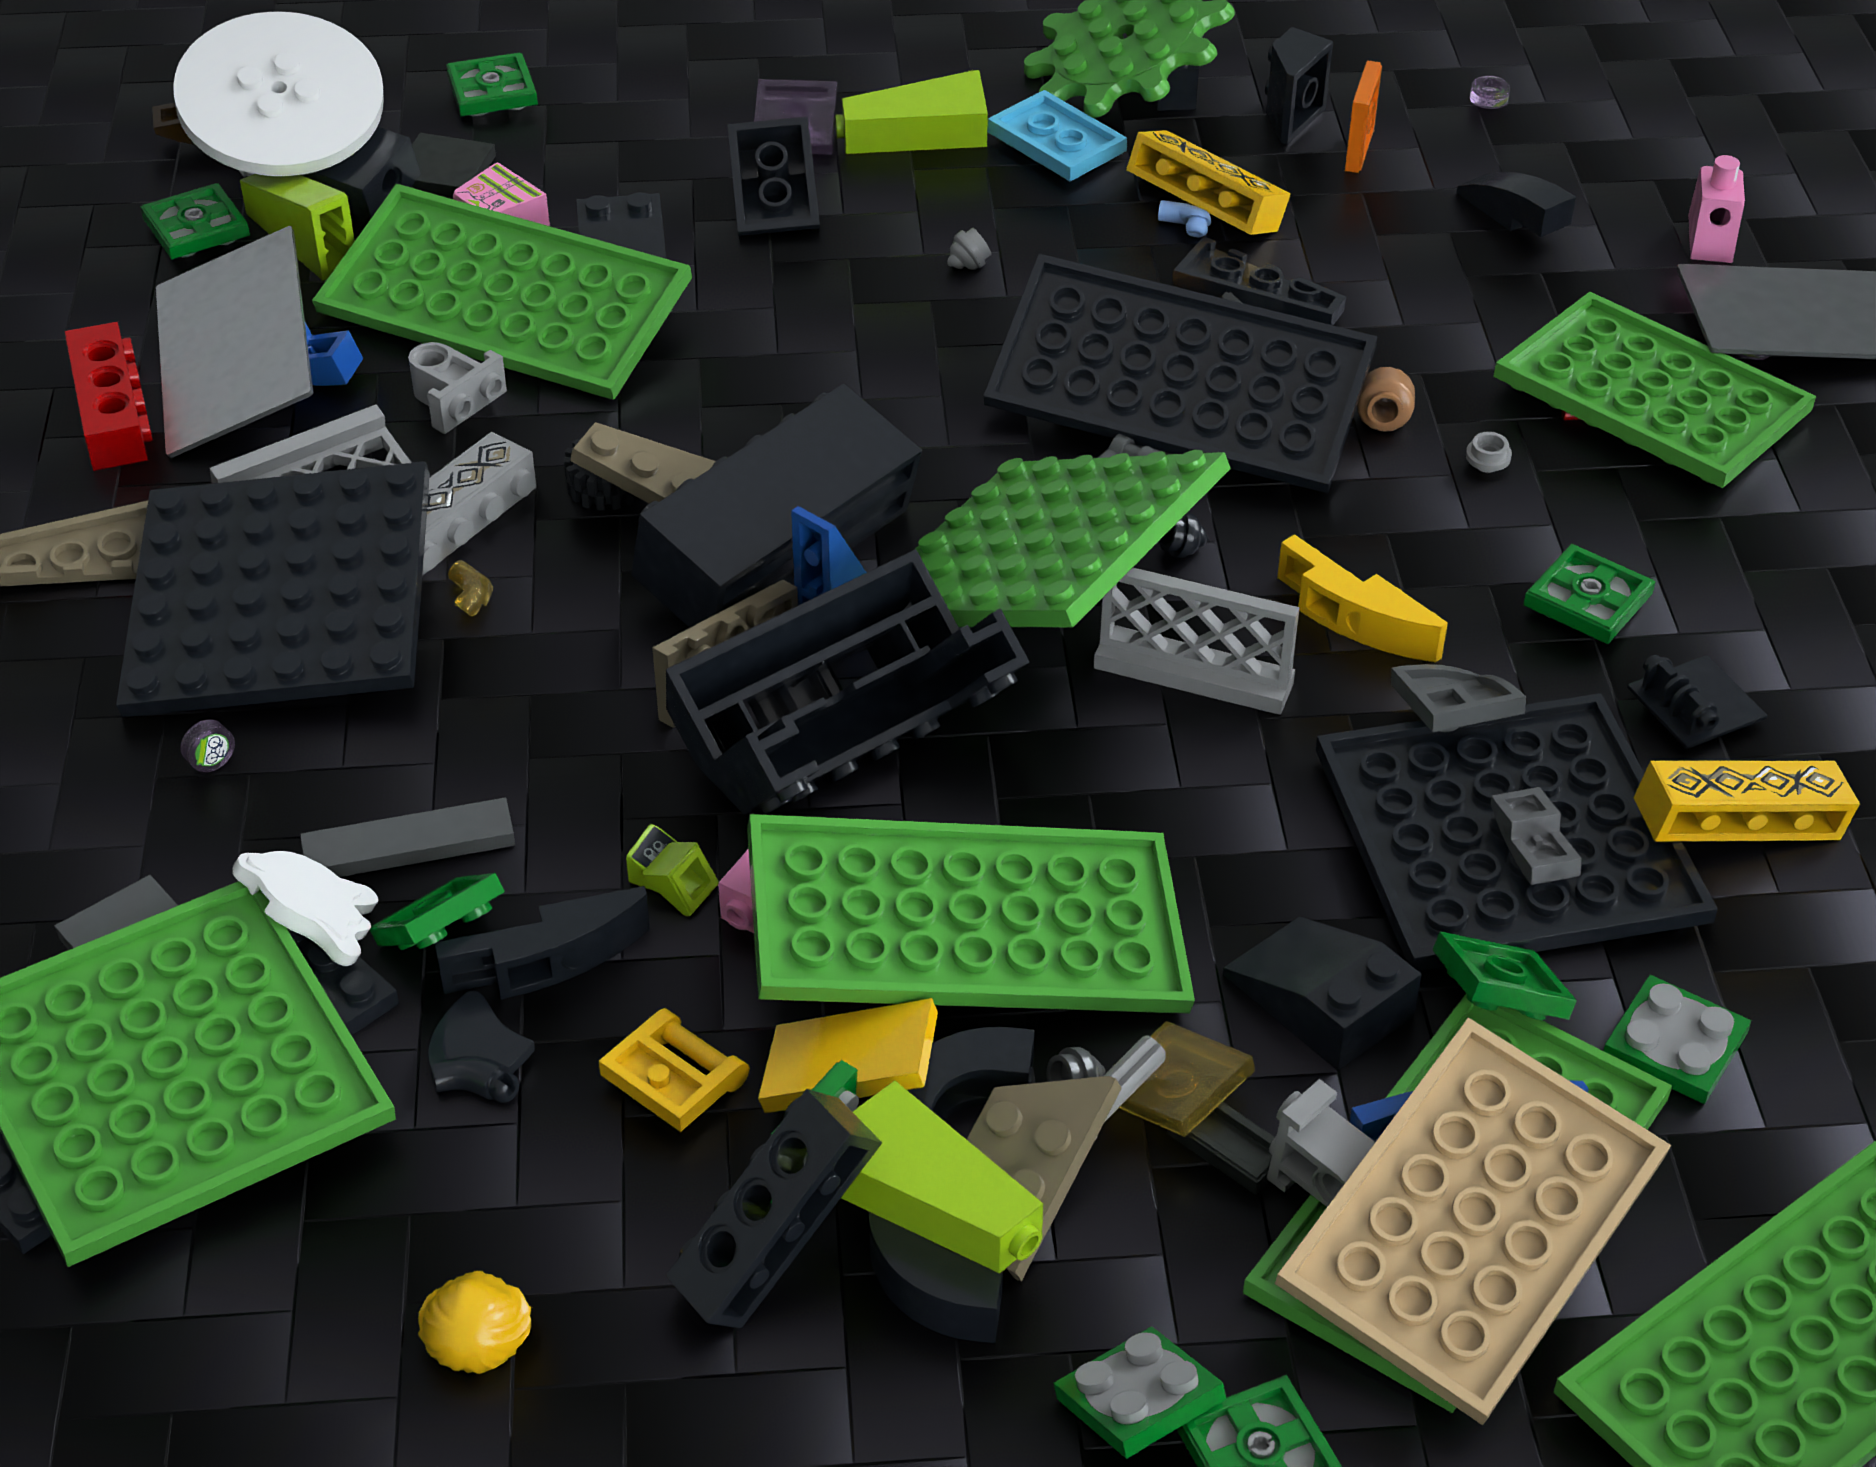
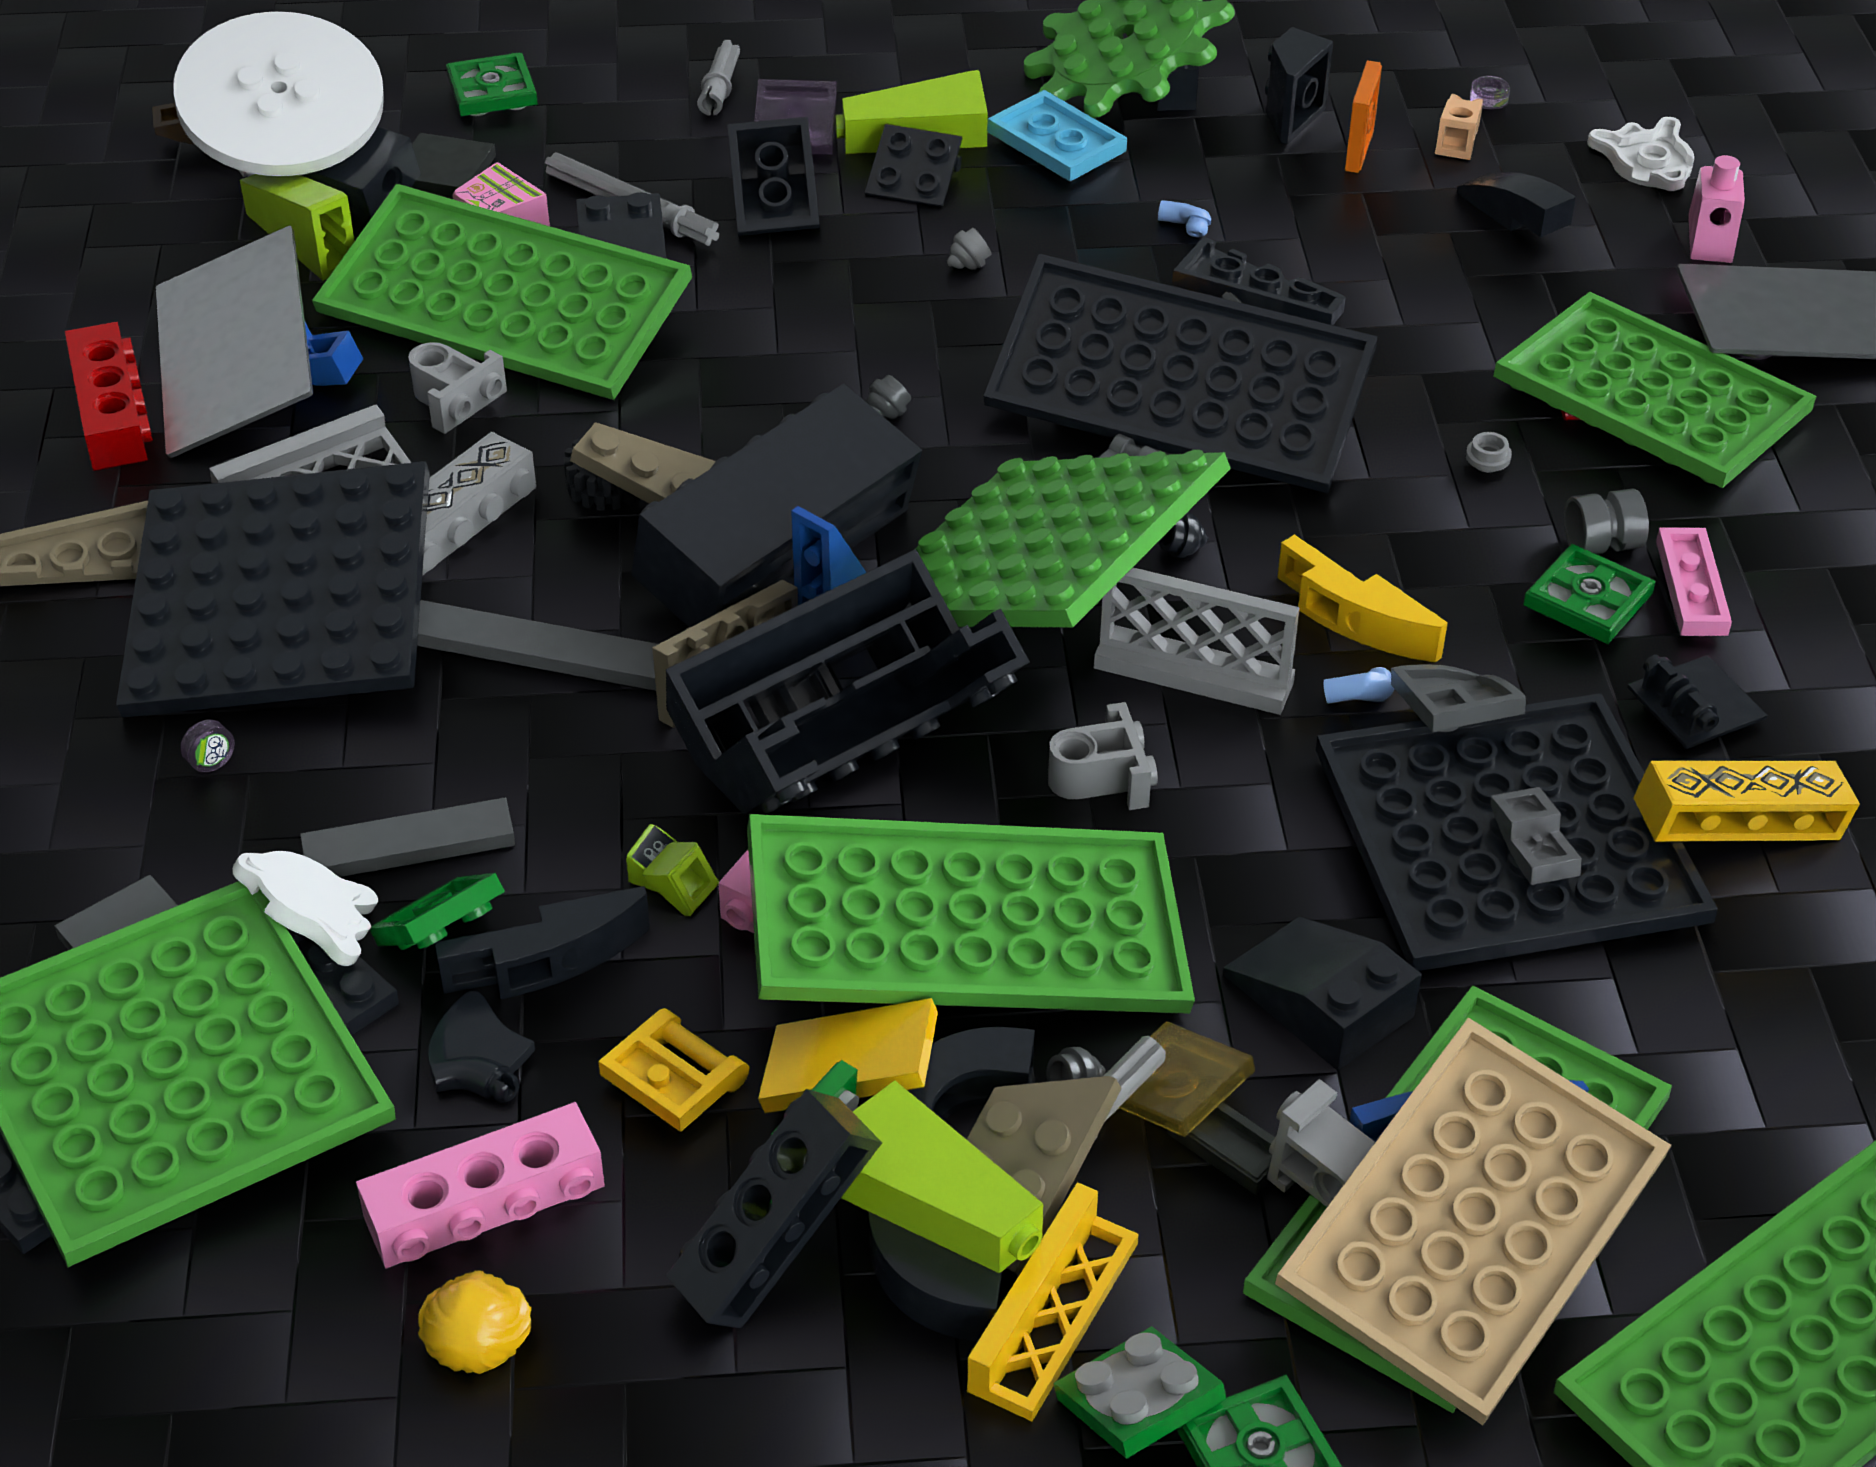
green piece [140,183,250,260] -> none
clear yellow arm [448,560,493,616] -> none
yellow brick [1126,130,1291,235] -> none
medium nougat head [1357,367,1415,432] -> none
green plate [1432,931,1577,1020] -> none
light grey piece [1603,975,1752,1104] -> none
none -> bright pink brick [356,1102,605,1269]
none -> dark grey tile [417,600,658,691]
none -> light grey axle [545,152,719,246]
none -> light grey axle [697,40,740,115]
none -> black hinge [865,124,962,208]
none -> dark grey plate [867,375,912,419]
none -> yellow fence [967,1182,1139,1422]
none -> light grey pin [1048,702,1158,810]
none -> light blue arm [1324,667,1394,704]
none -> light nougat leg [1435,94,1483,160]
none -> dark grey wheel [1564,488,1649,554]
none -> white tile [1587,117,1694,191]
none -> bright pink plate [1656,528,1732,636]

